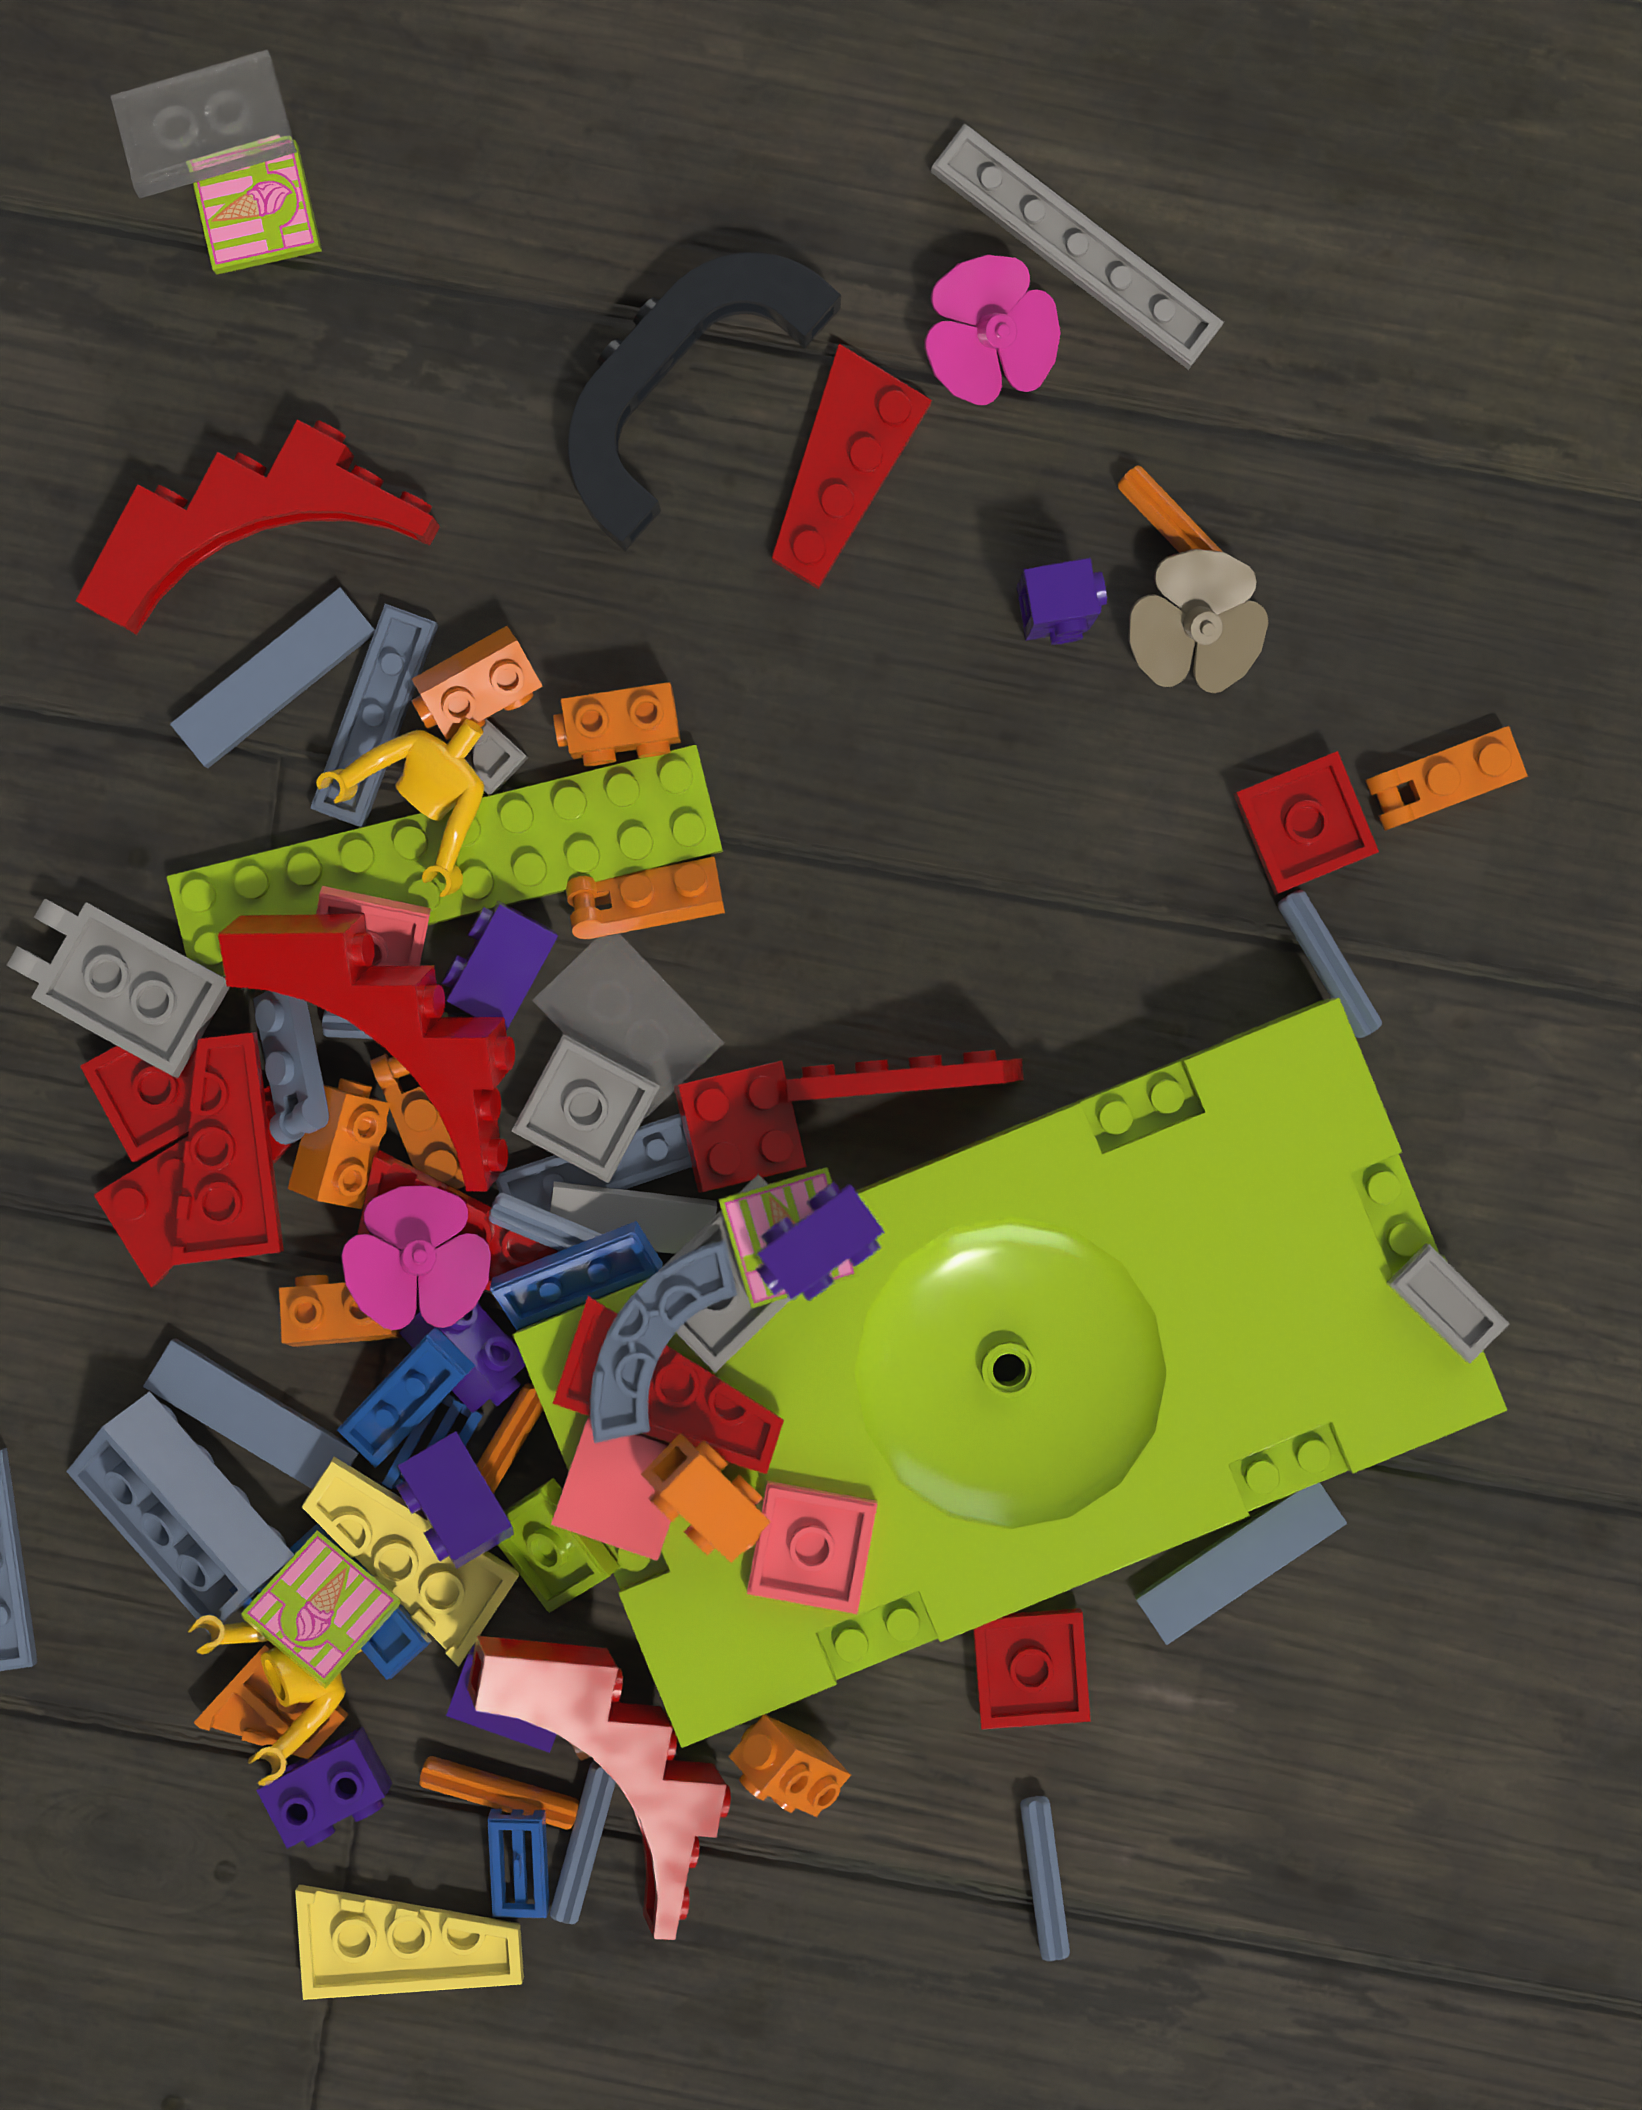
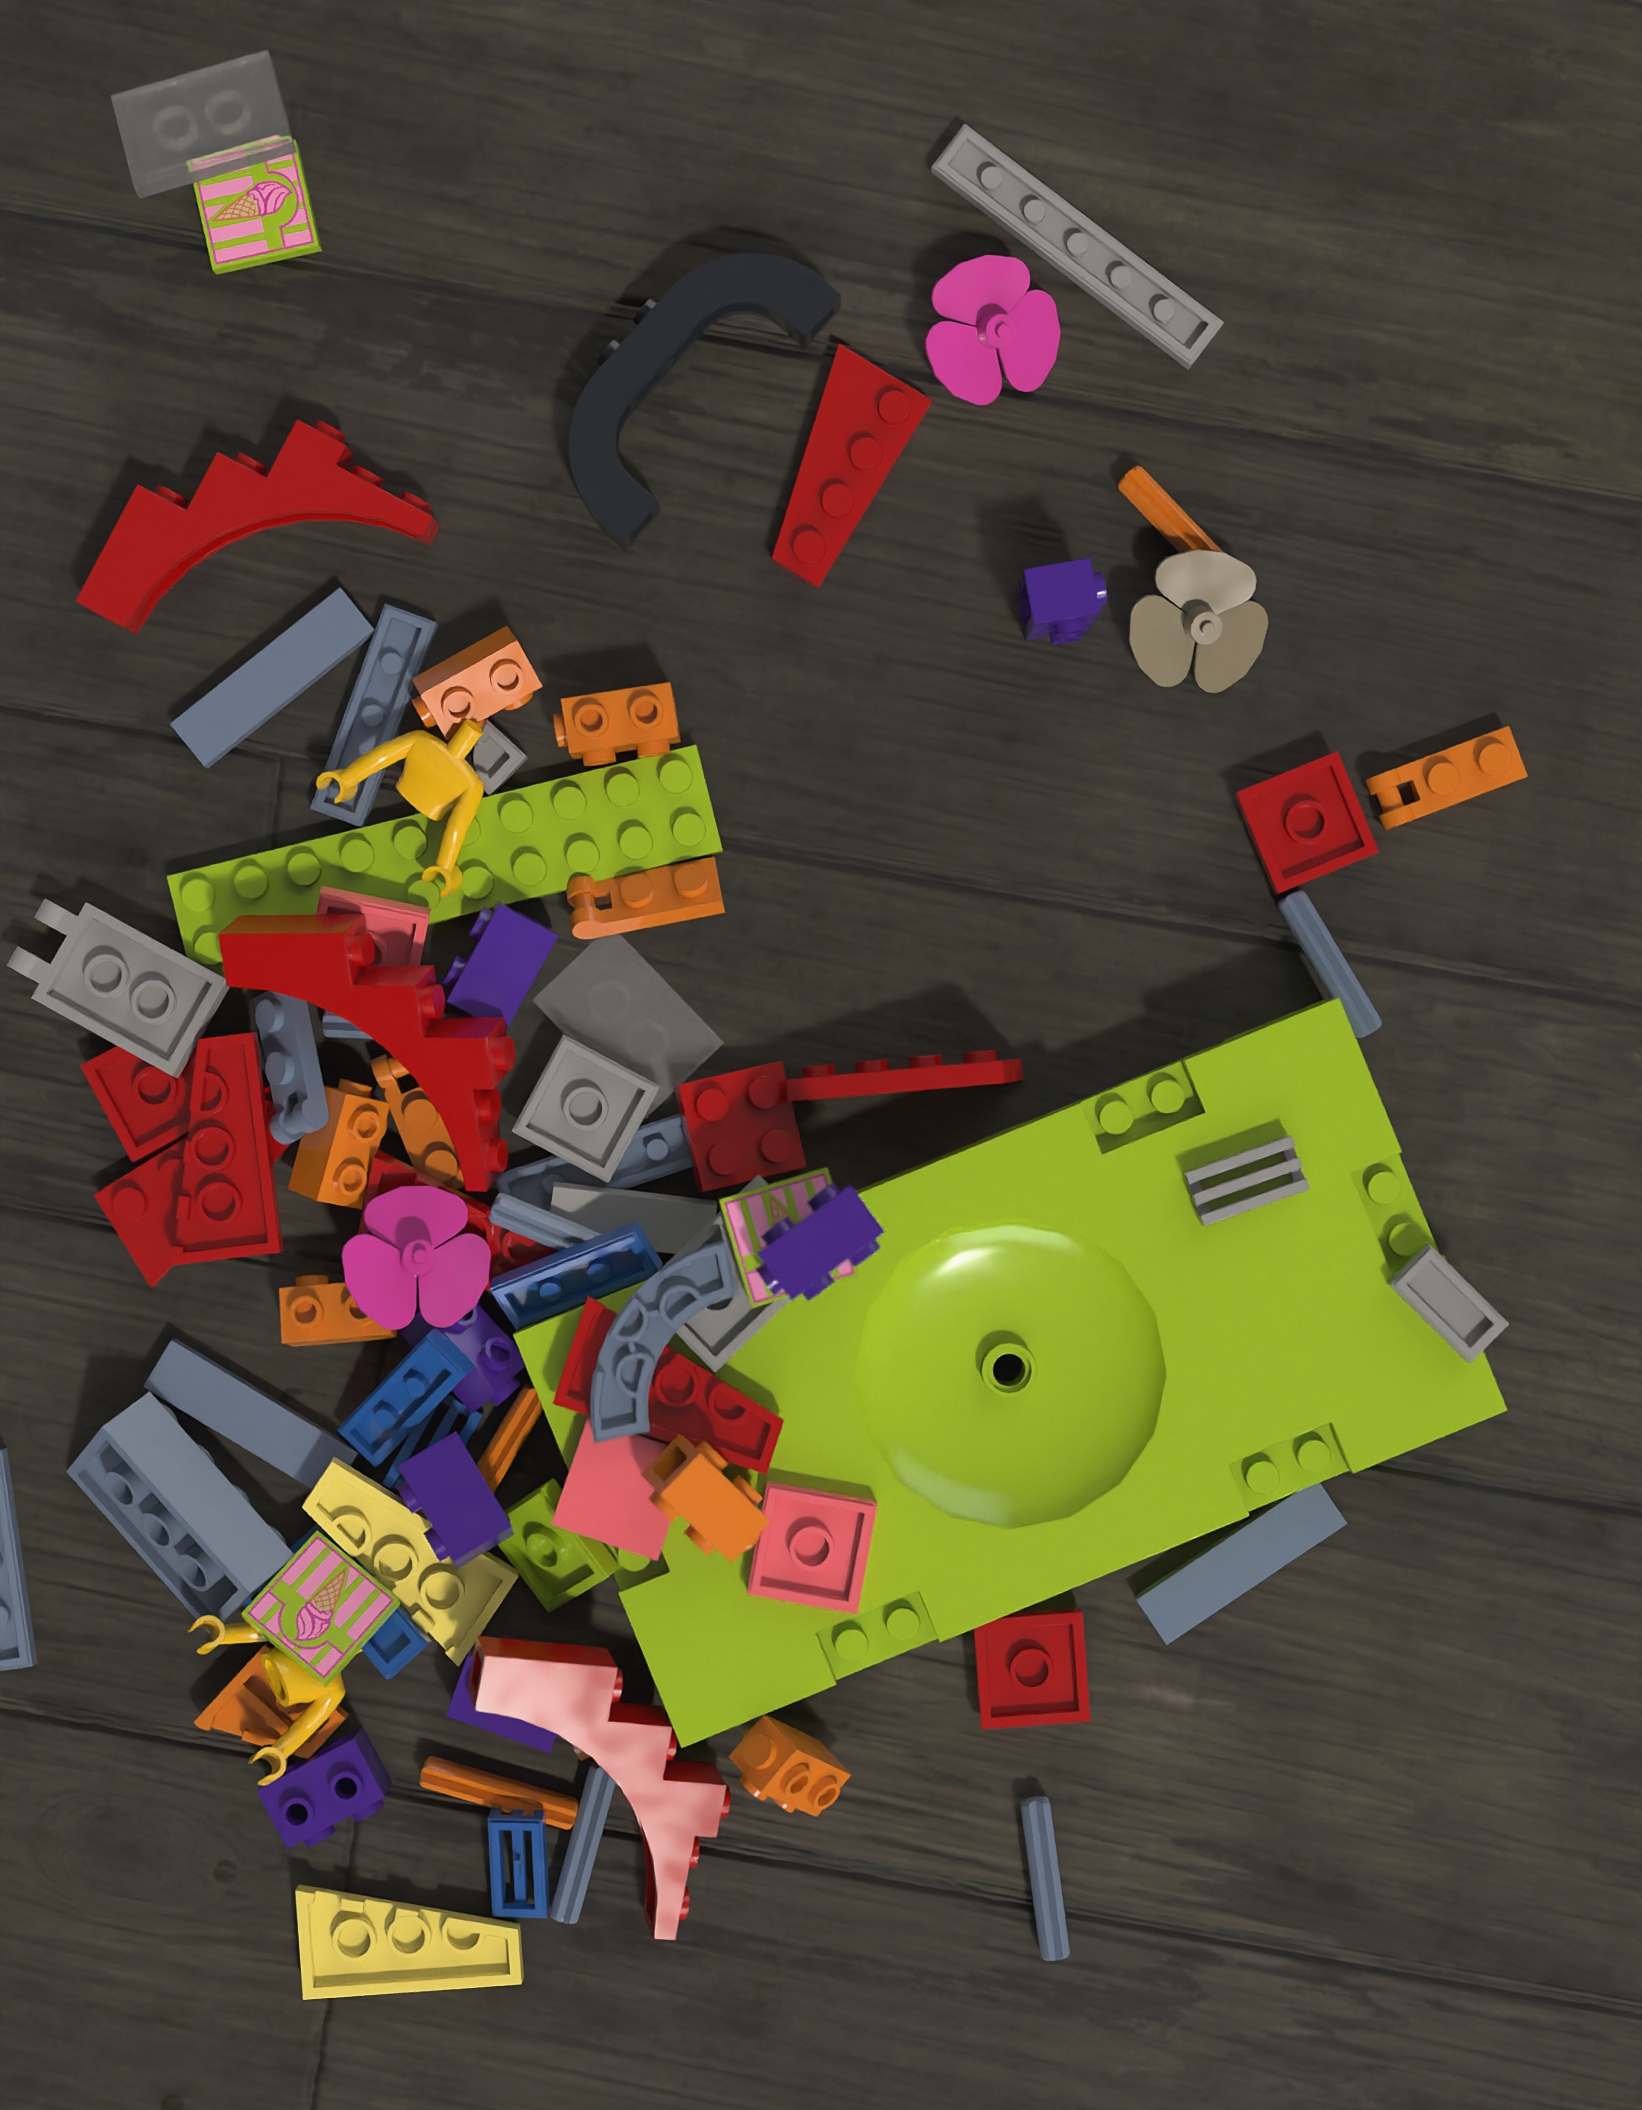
none -> light grey tile [1183,1136,1310,1226]

